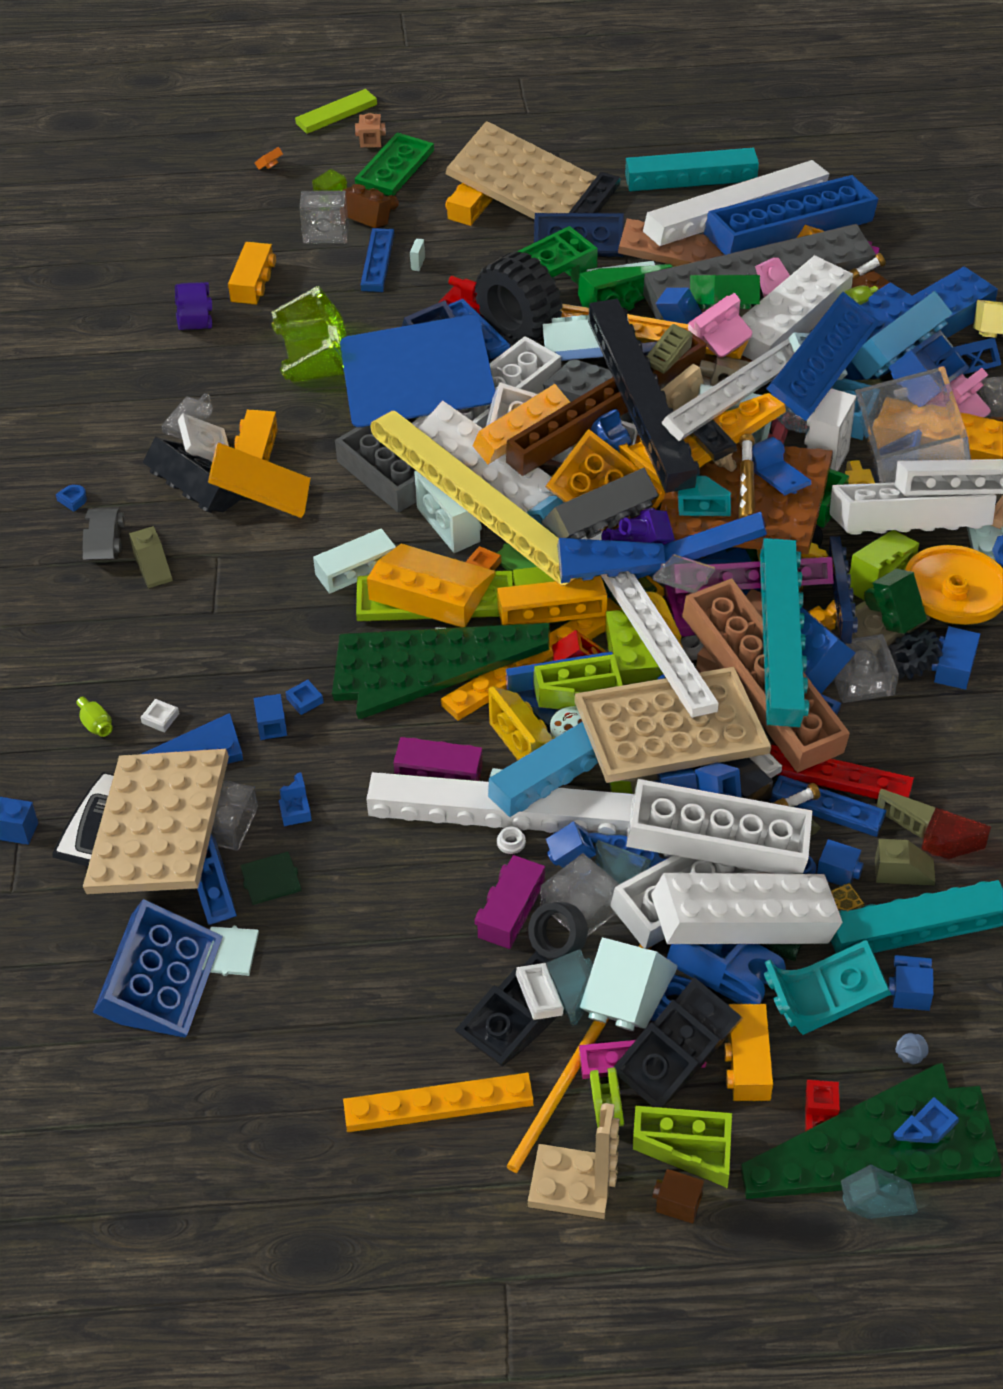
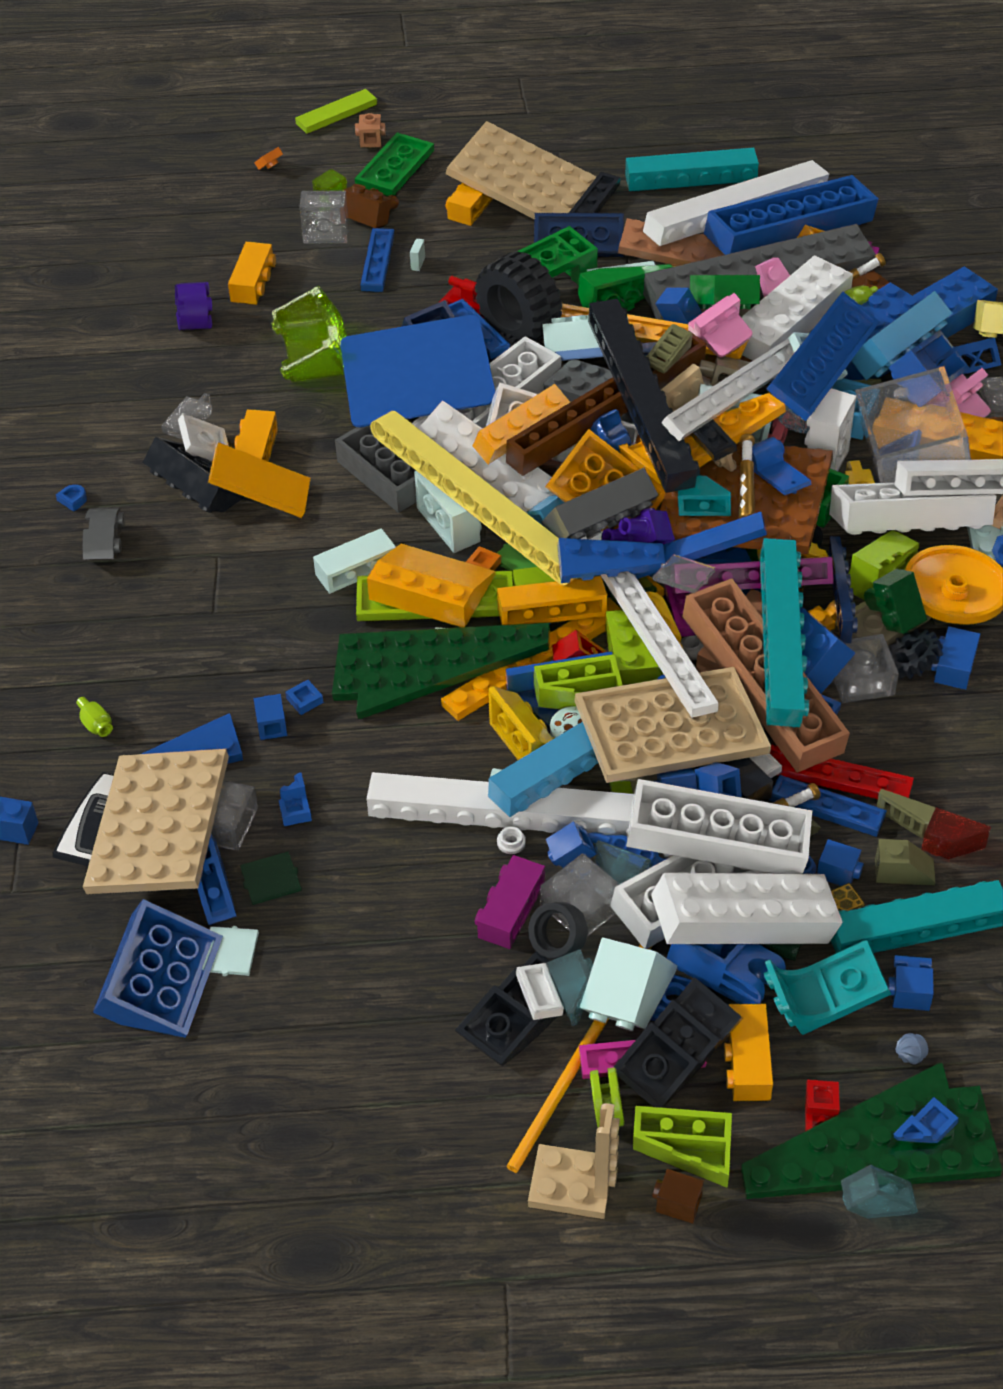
olive slope [129,526,173,588] -> none
white tile [141,699,179,733] -> none
light orange plate [343,1073,533,1132] -> none
magenta brick [393,737,483,781] -> none

